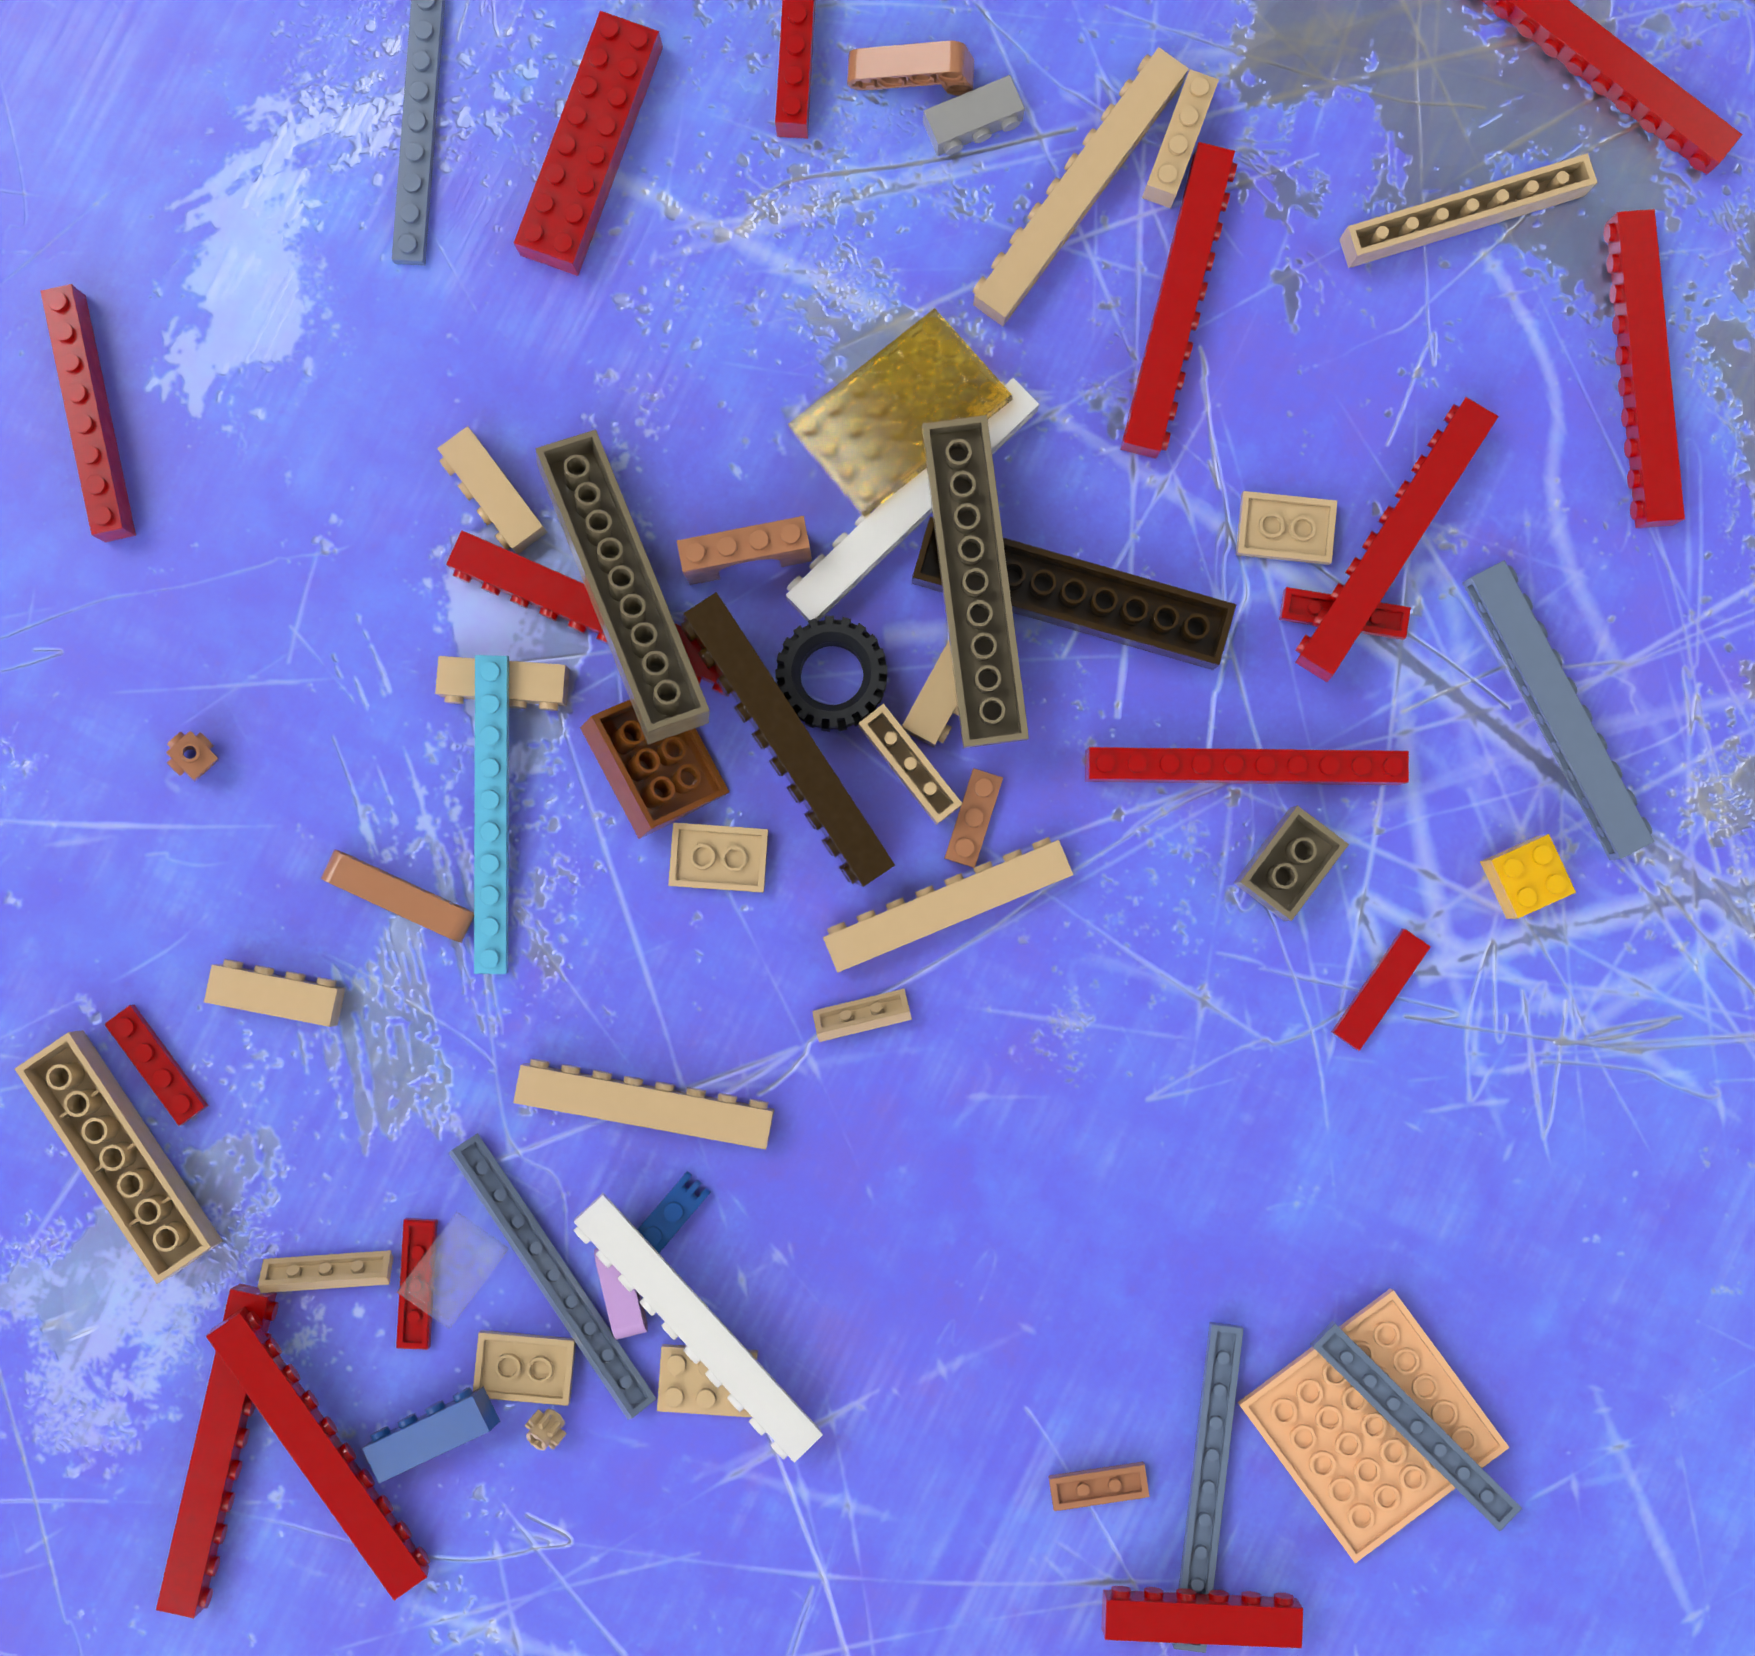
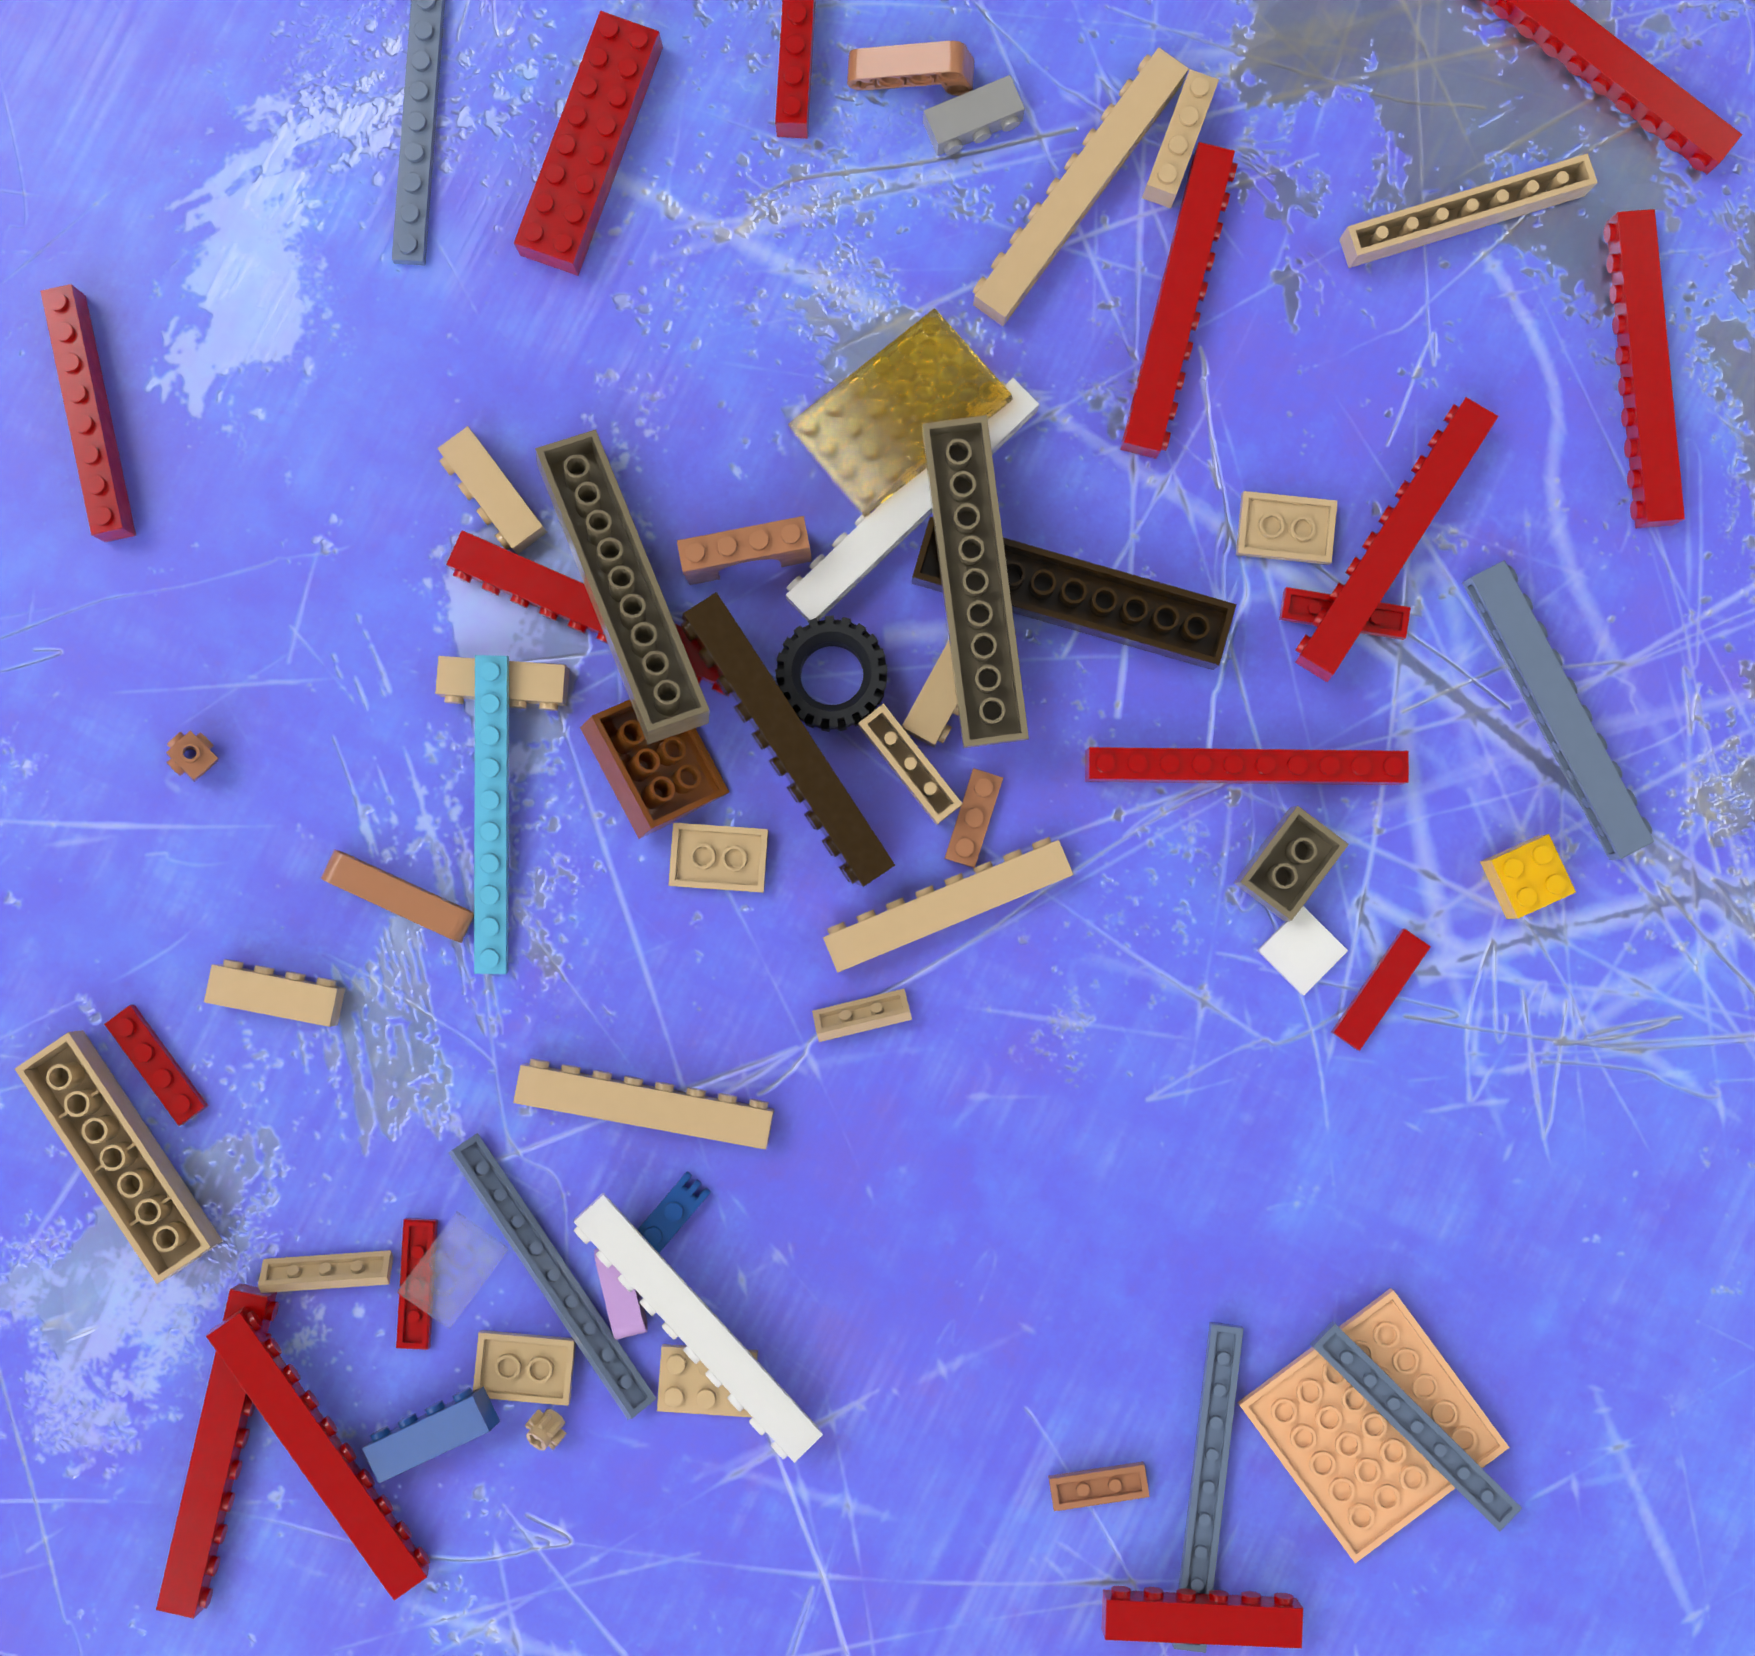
none -> white tile [1257,906,1348,996]

